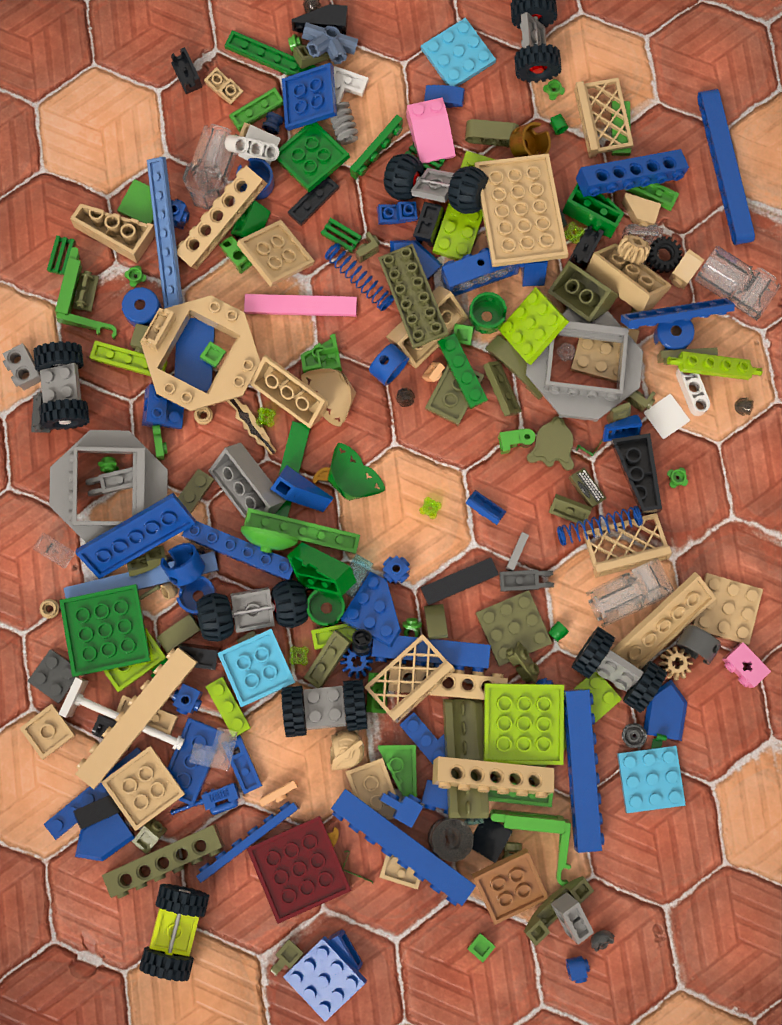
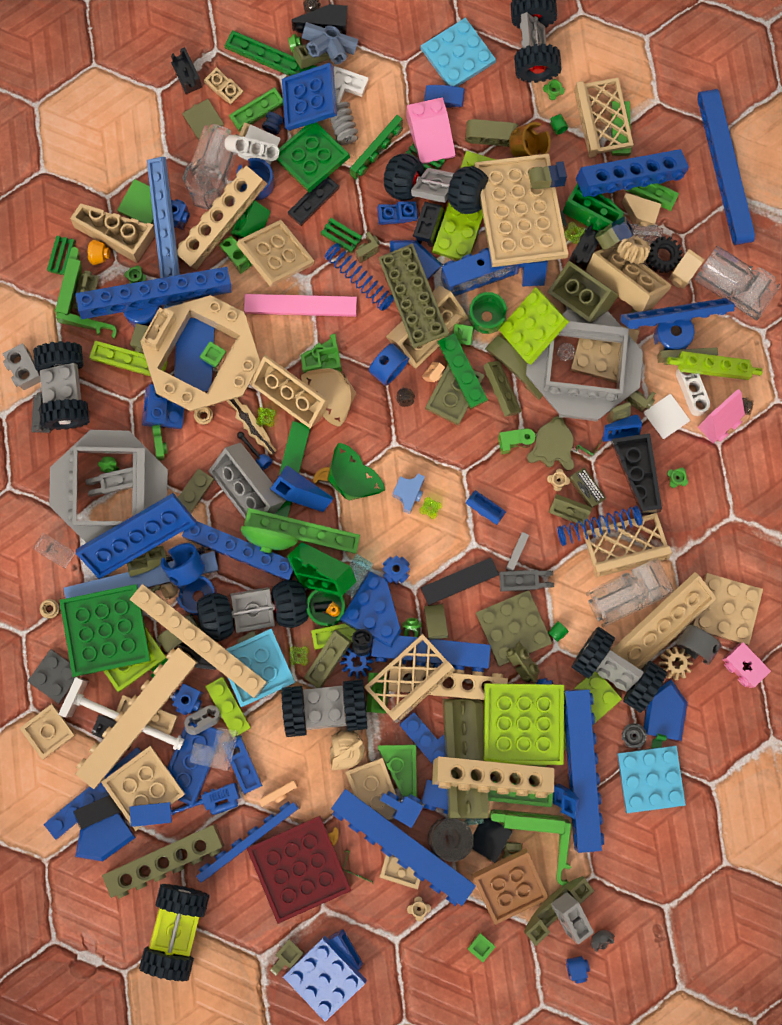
olive bracket [132,818,167,854] -> none
none -> blue brick [75,267,232,320]
none -> light orange cone [88,239,110,265]
none -> blue tile [129,802,172,827]
none -> tan brick [130,584,268,698]
none -> olive piece [182,99,224,140]
none -> light grey beam [184,705,220,735]
none -> hinge [237,432,273,470]
none -> arm [314,600,341,617]
none -> medium blue brick [393,474,425,514]
none -> tan plate [407,897,431,922]
none -> leg [528,161,567,189]
none -> tan plate [547,469,570,492]
none -> blue slope [553,784,579,819]
none -> leg [595,216,634,250]
none -> bright pink slope [698,389,745,443]

